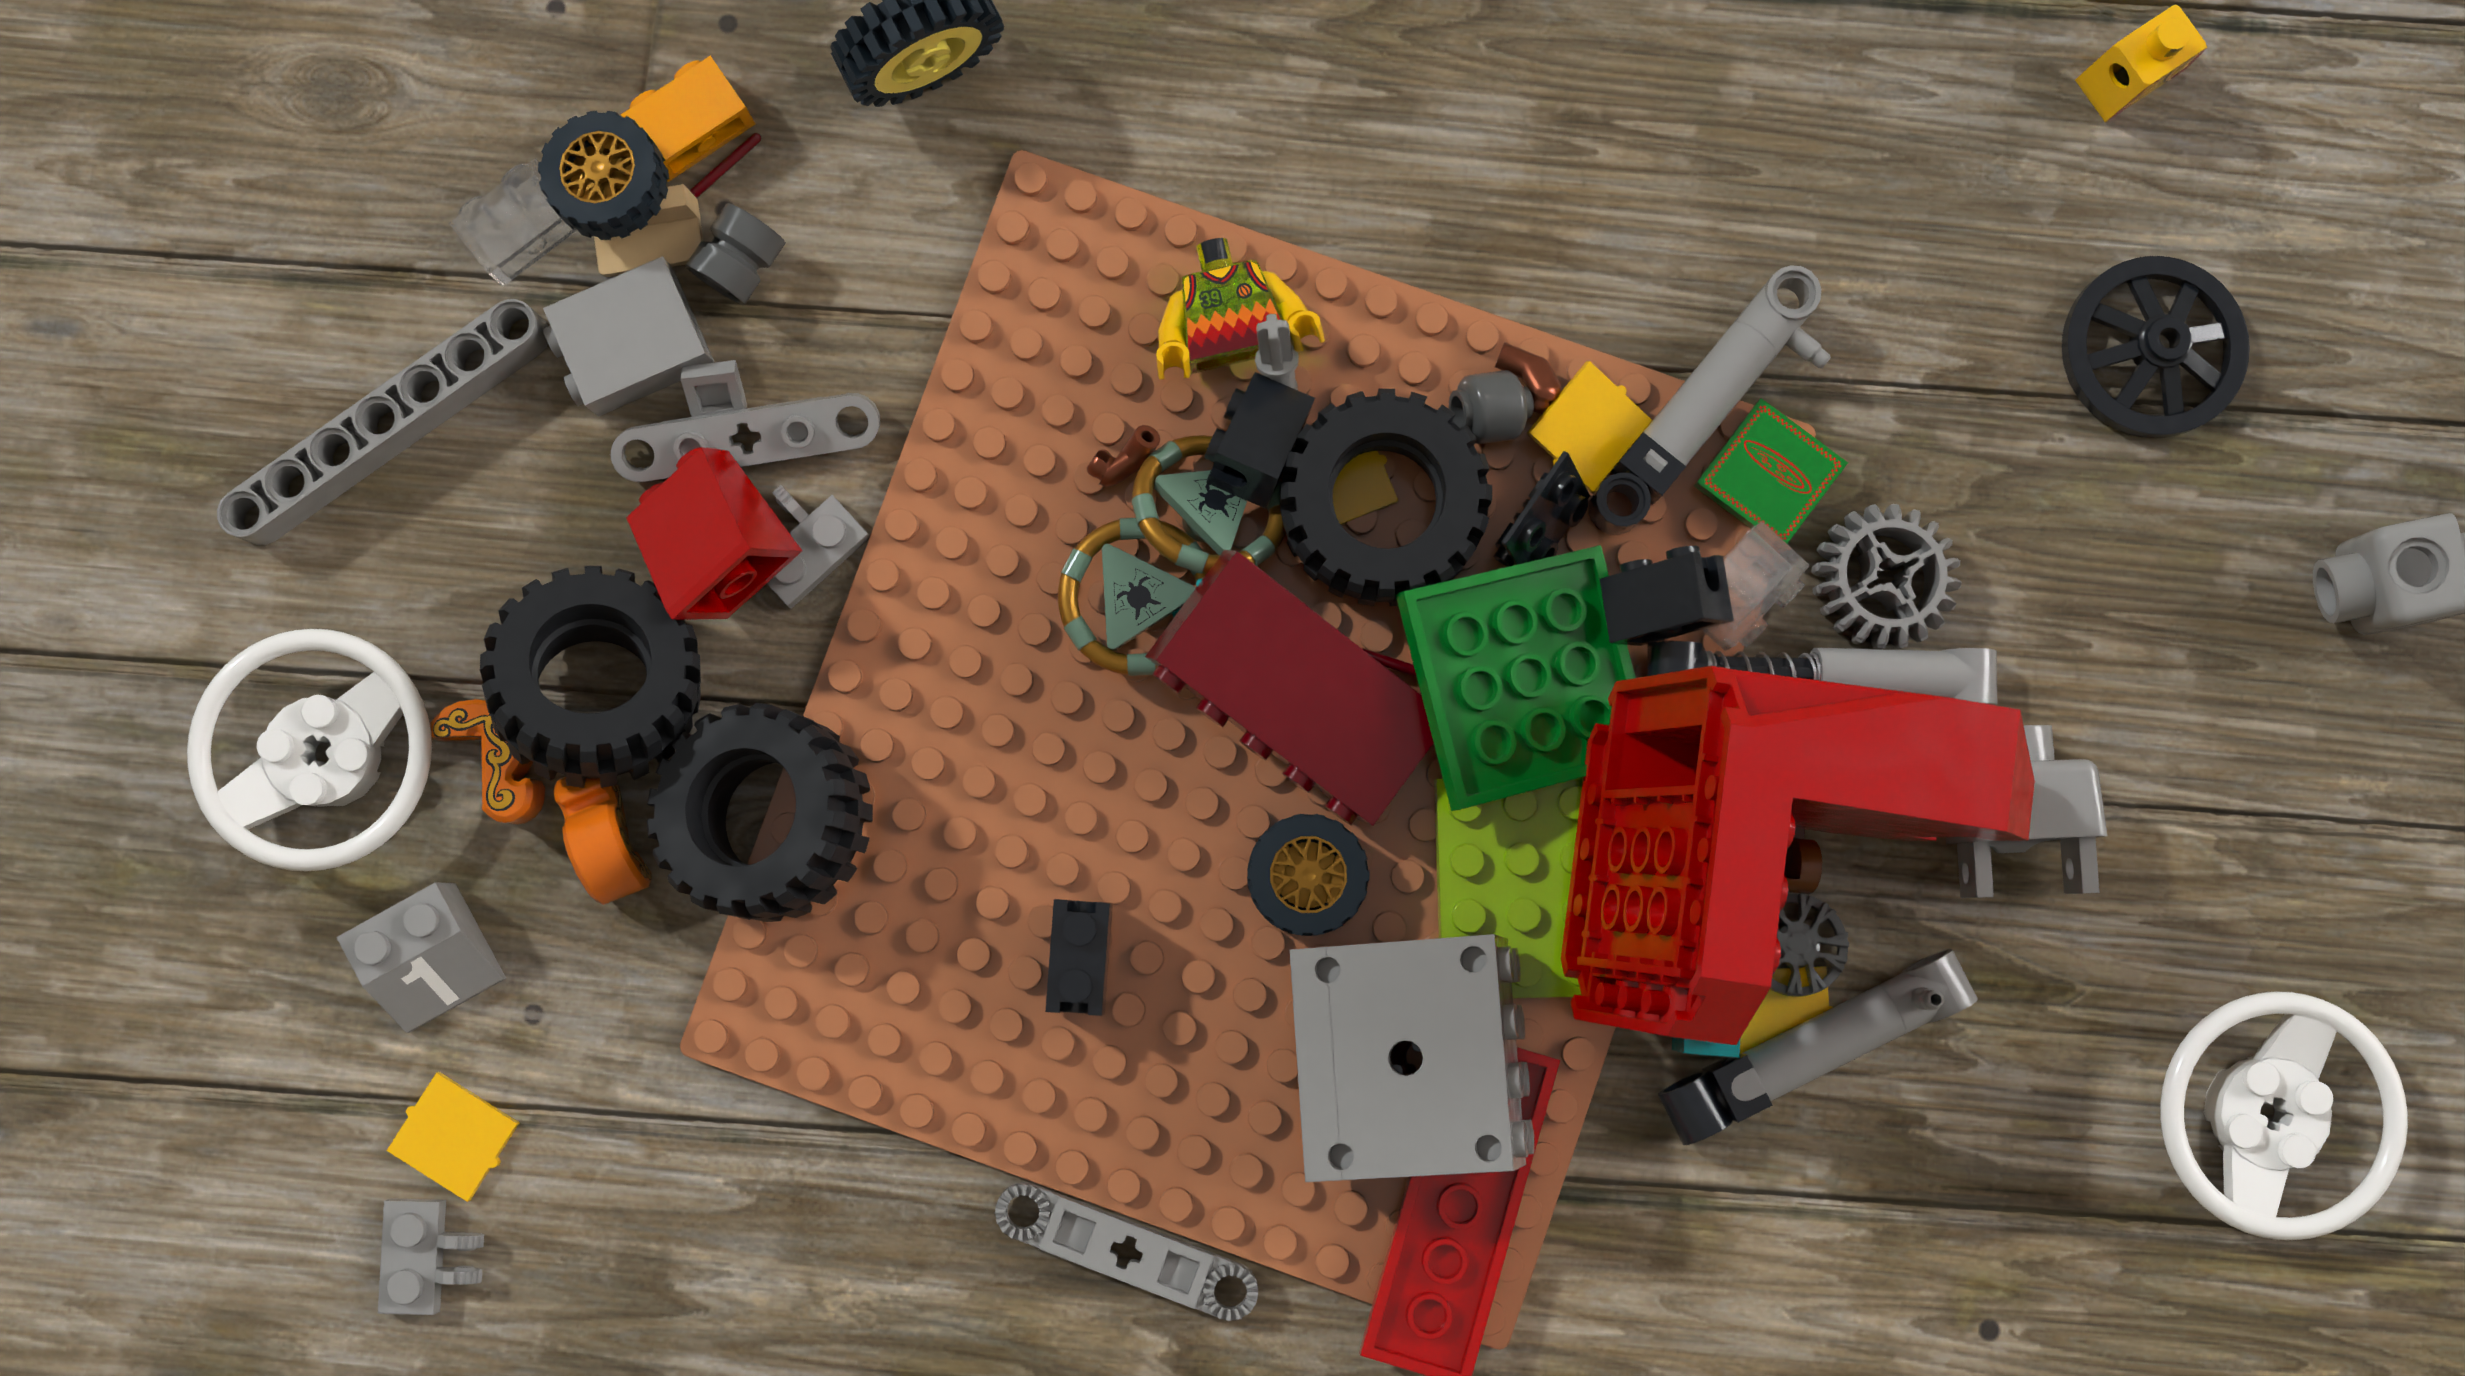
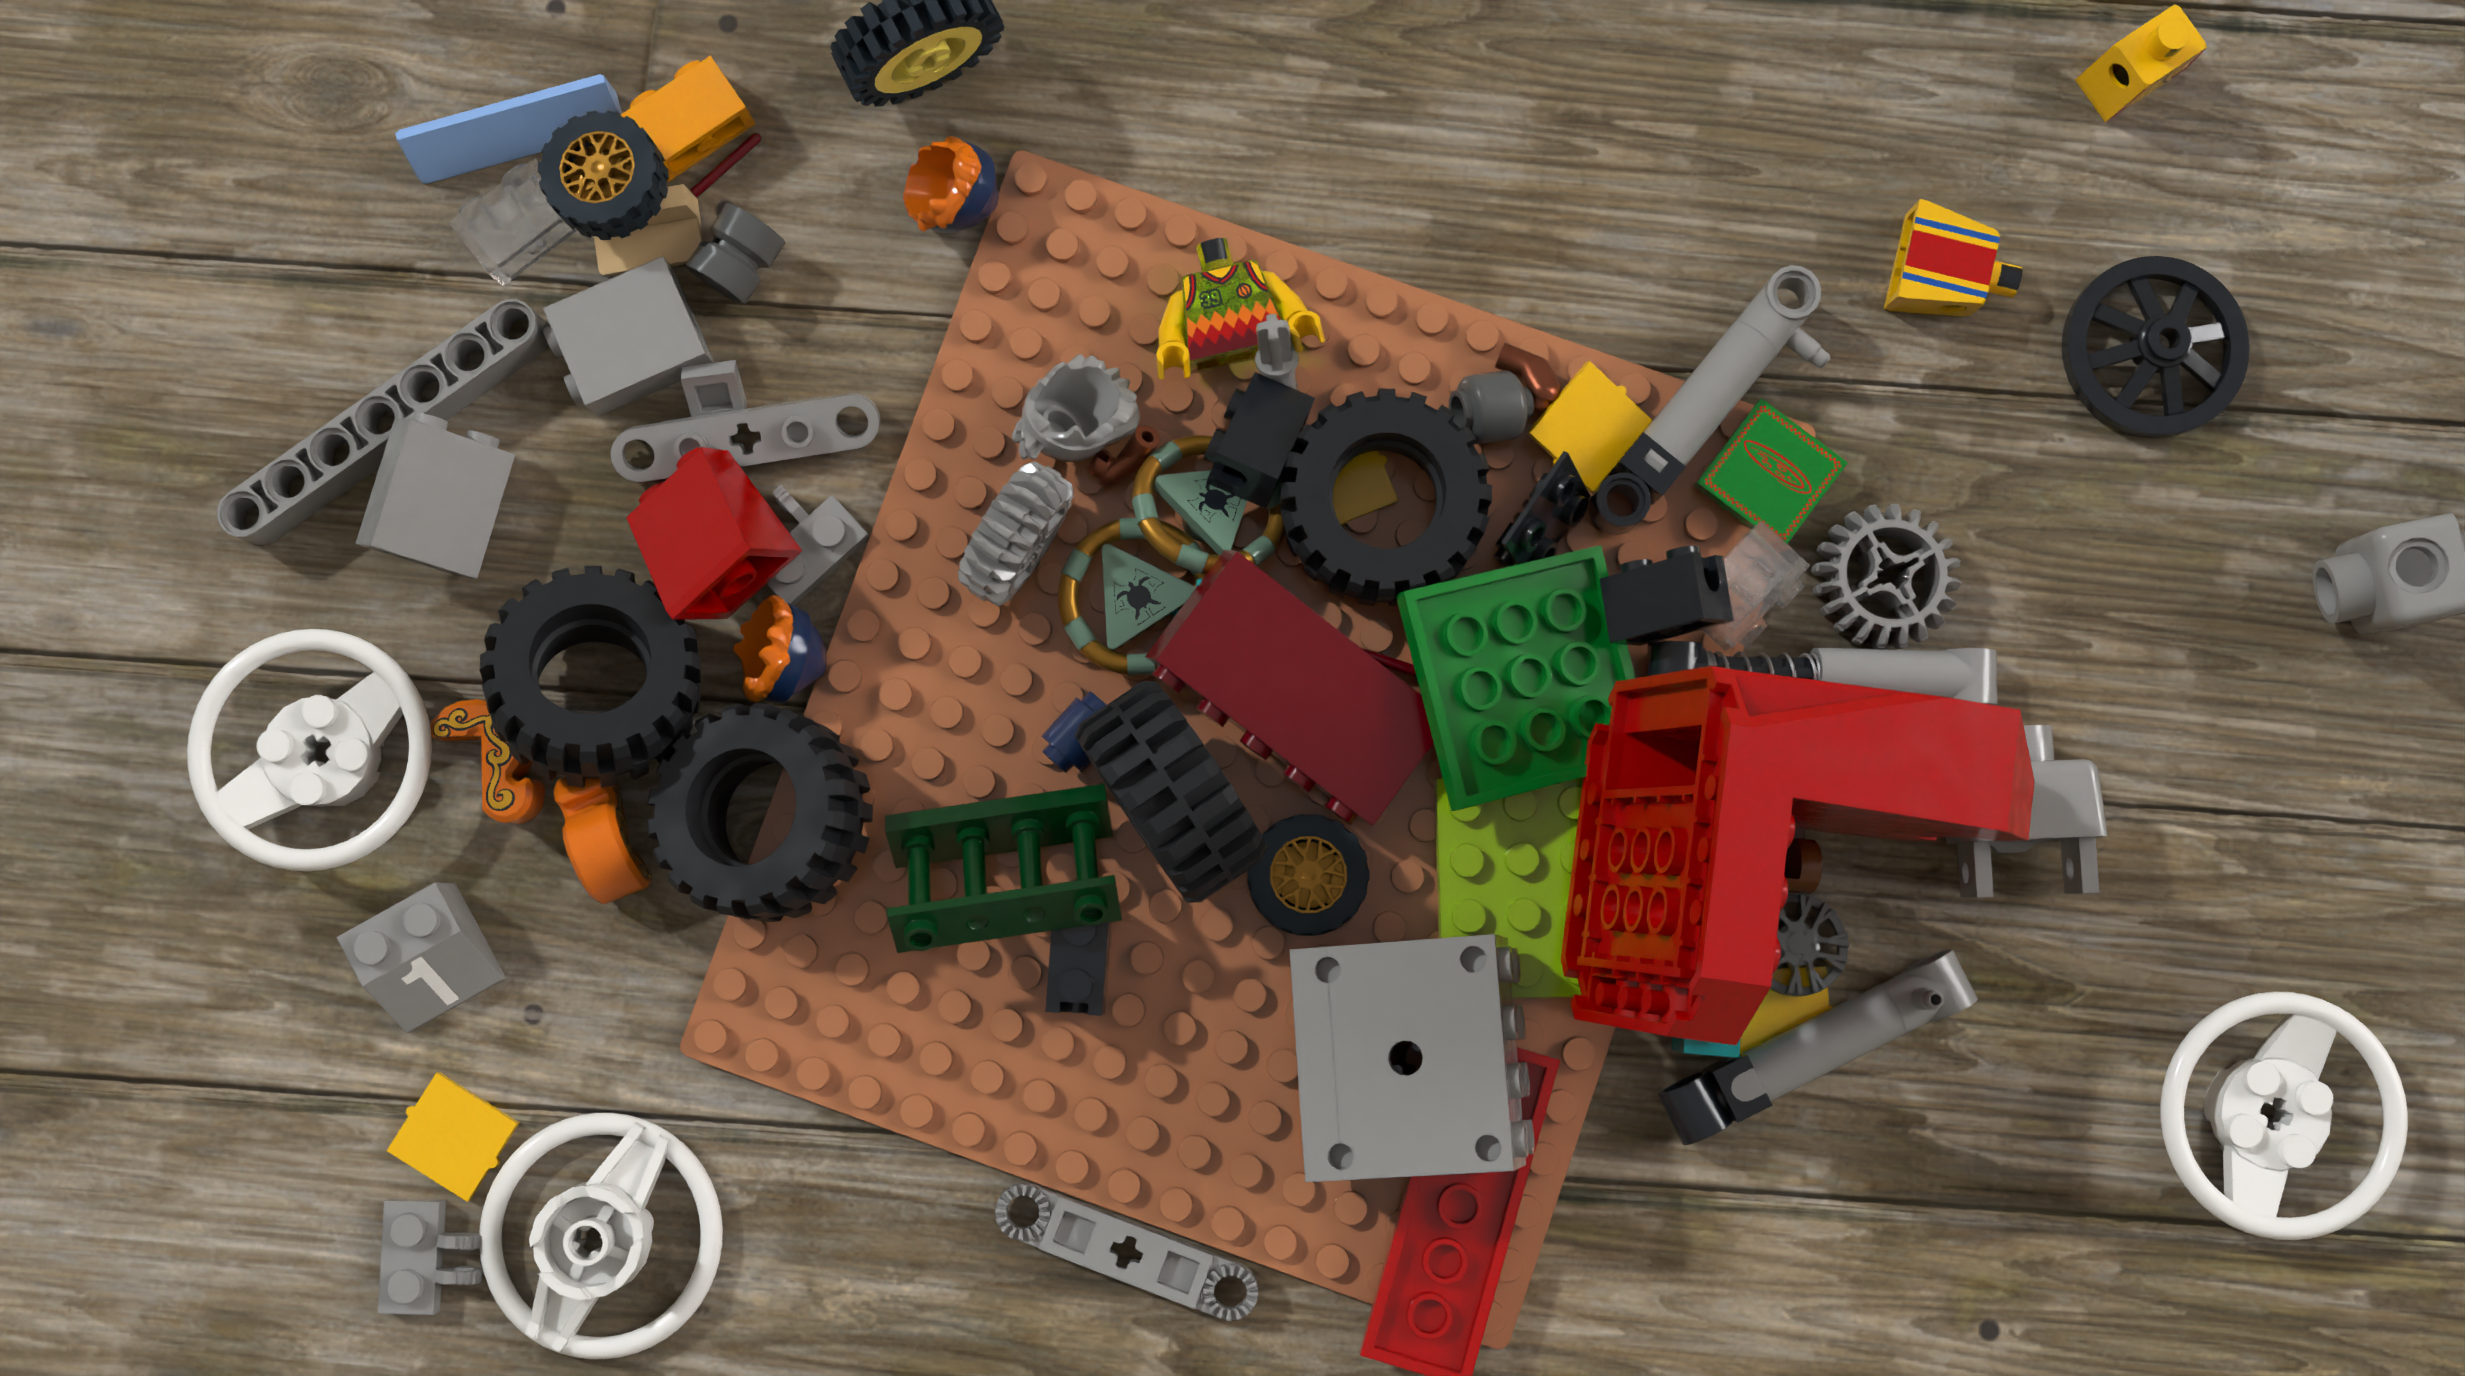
none -> light grey brick [355,412,515,579]
none -> light blue slope [395,74,622,184]
none -> white piece [479,1113,723,1359]
none -> hair [732,595,826,704]
none -> dark green fence [885,784,1122,953]
none -> orange hair [903,136,999,234]
none -> light grey gear [958,461,1074,606]
none -> light grey hair [1012,354,1140,462]
none -> dark blue brick [1041,691,1106,774]
none -> black tyre [1075,681,1268,903]
none -> torso [1884,199,2023,317]

